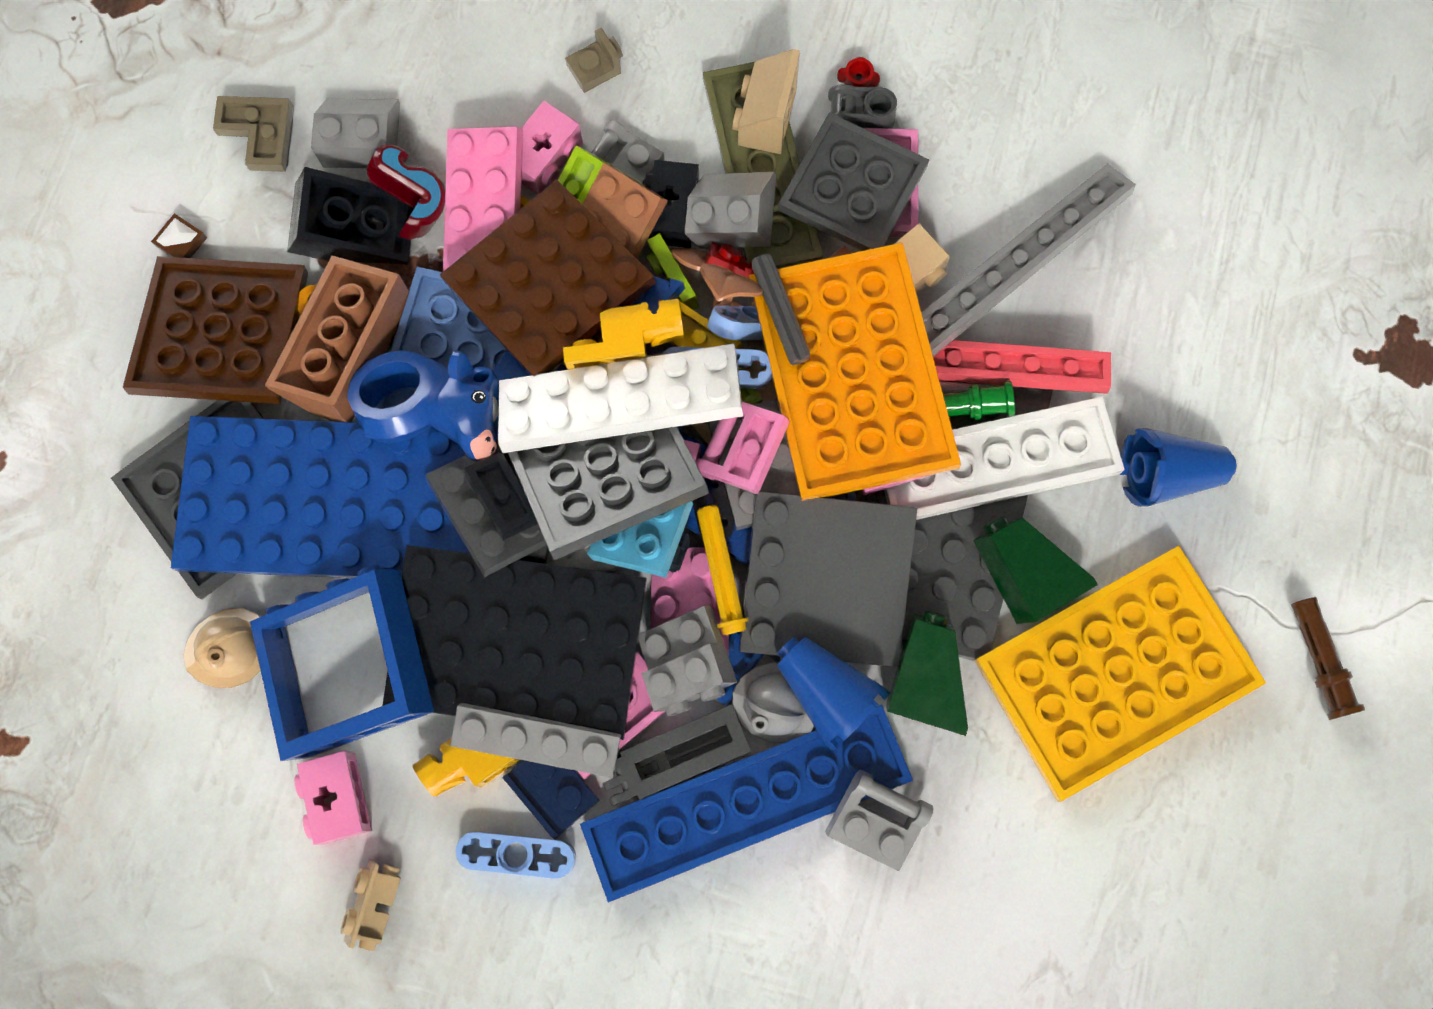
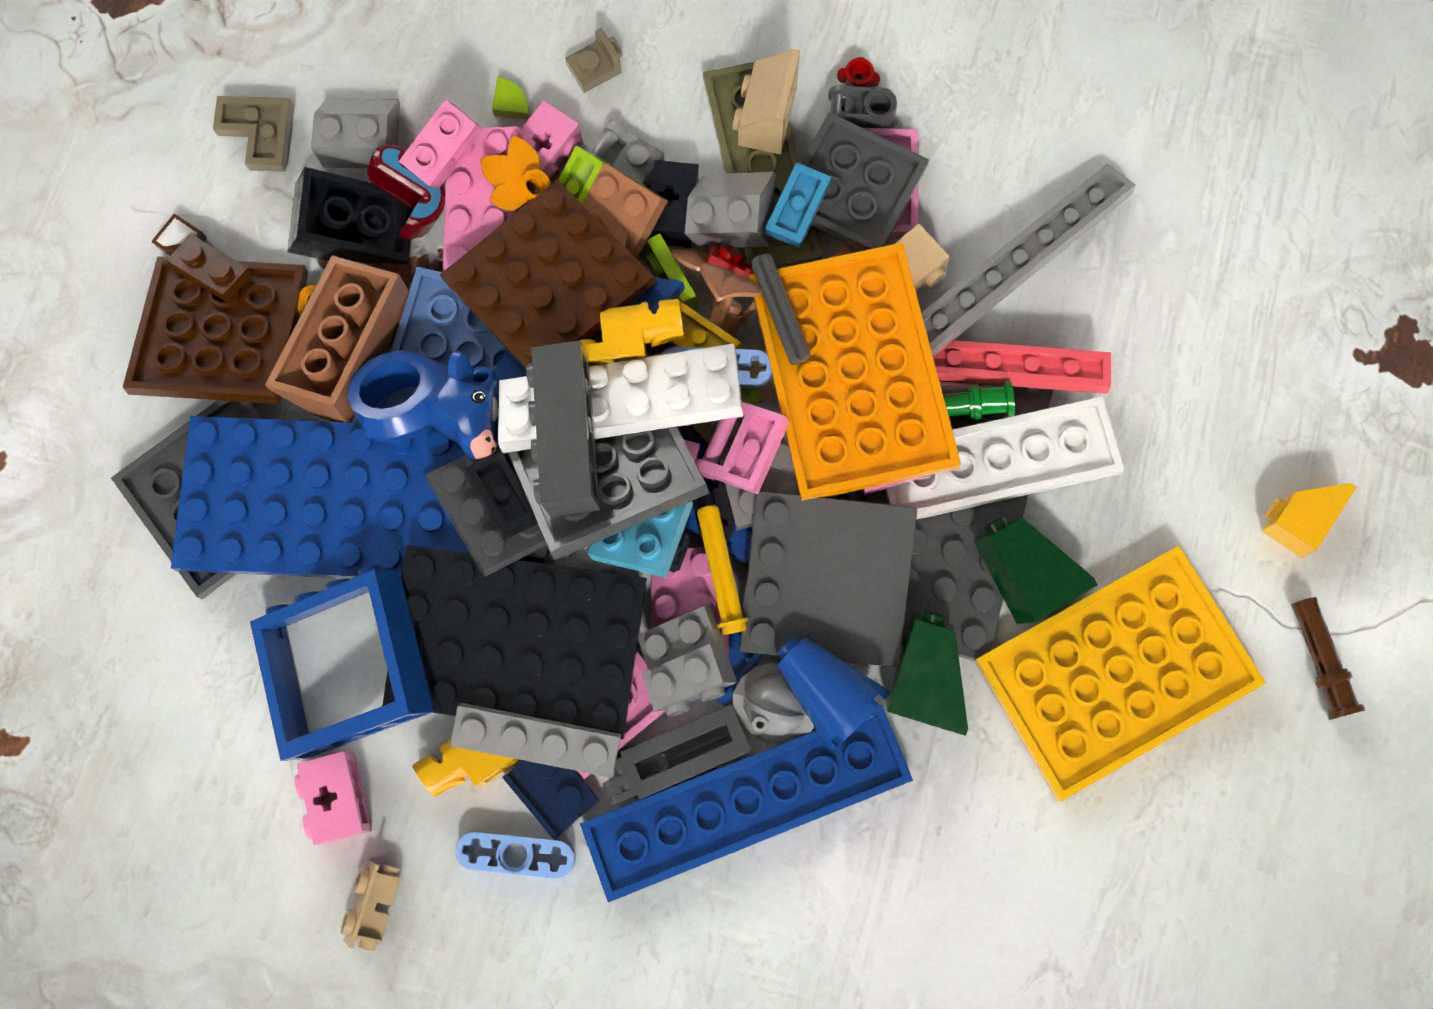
tan helmet [183,608,260,688] -> none
light blue beam [707,306,763,340] -> none
light grey plate [825,769,933,871] -> none
blue cone [1120,428,1237,507] -> none
none -> reddish brown plate [166,234,252,302]
none -> bright pink brick [399,99,484,188]
none -> light orange plate [480,136,551,211]
none -> lime tile [492,77,530,119]
none -> dark grey brick [526,340,600,517]
none -> dark azure plate [765,162,831,249]
none -> yellow slope [1262,483,1357,558]

